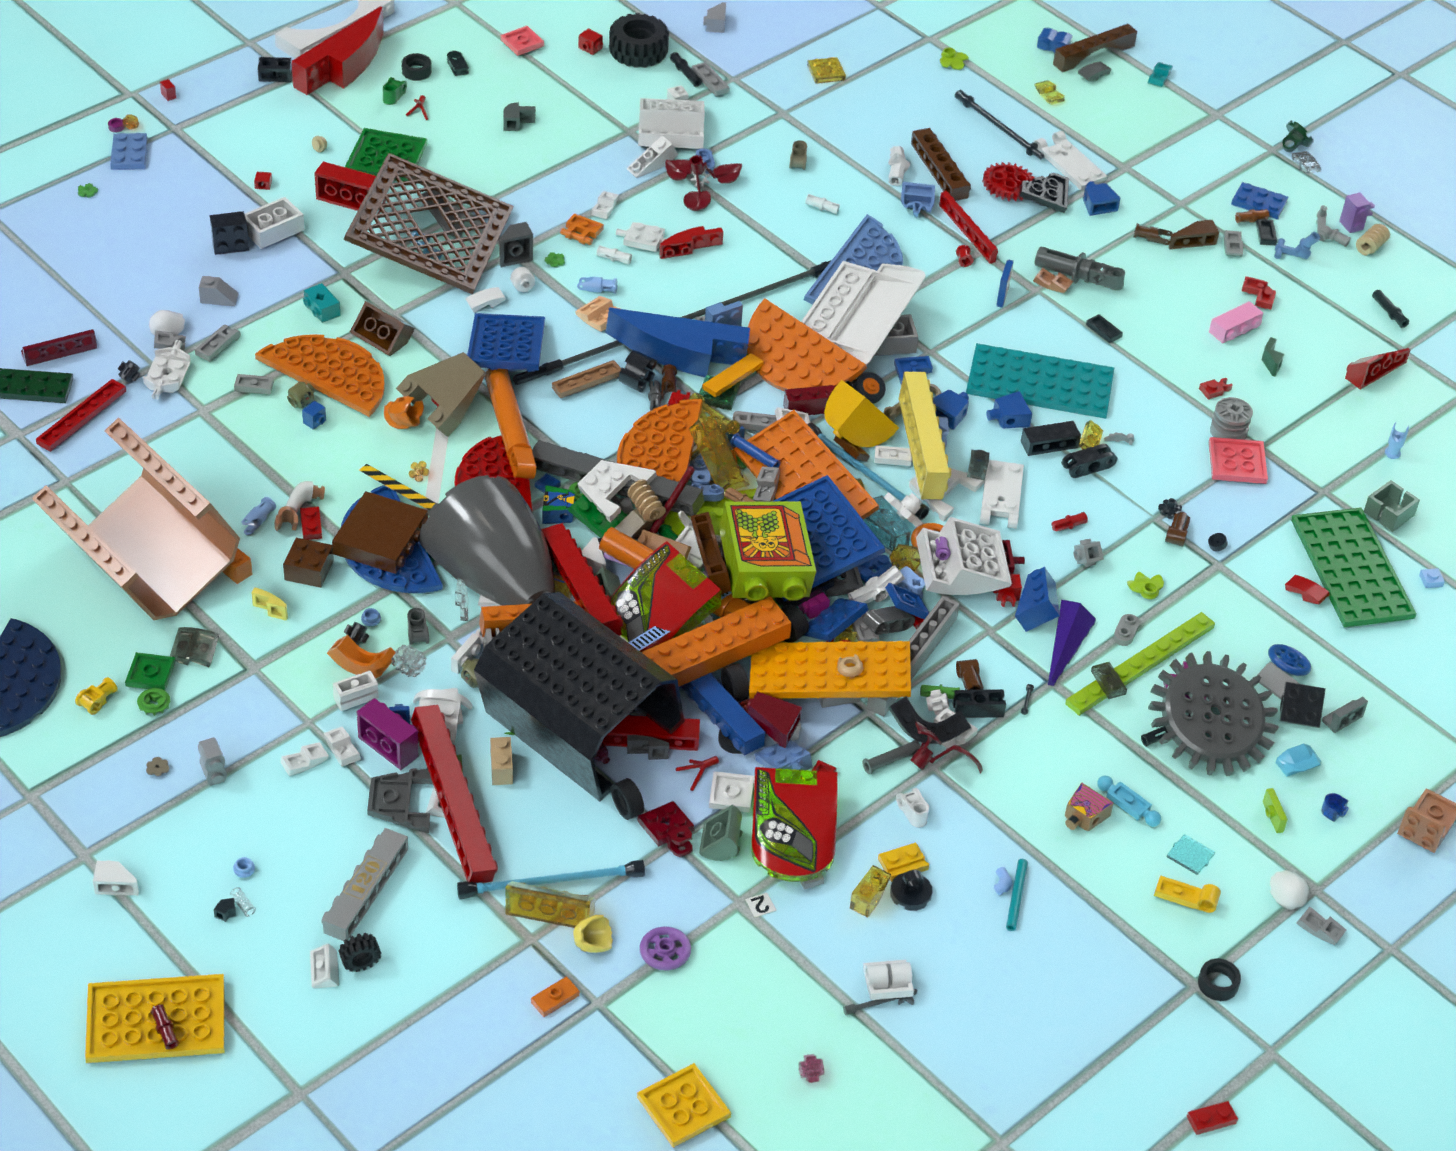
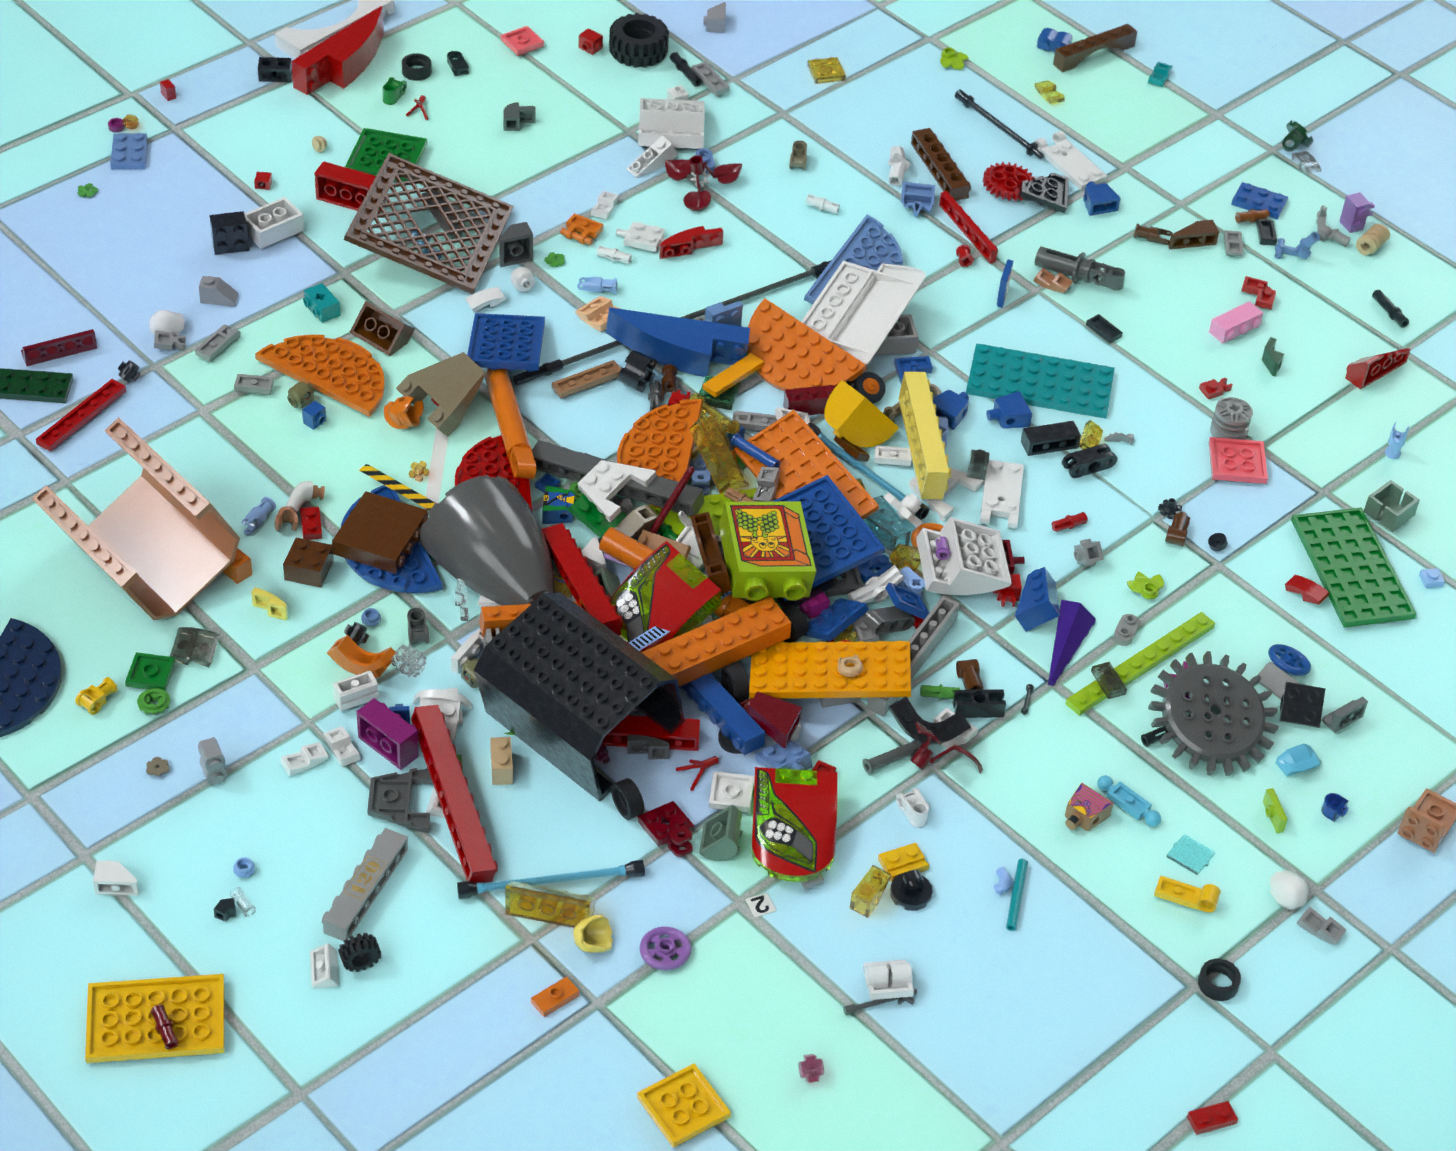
white plate [143,340,191,400] -> none
tan piece [627,479,666,522] -> none
medium blue plate [691,483,724,501] -> none
white gear [926,689,949,715] -> none
dark grey slope [1078,61,1111,81] -> none

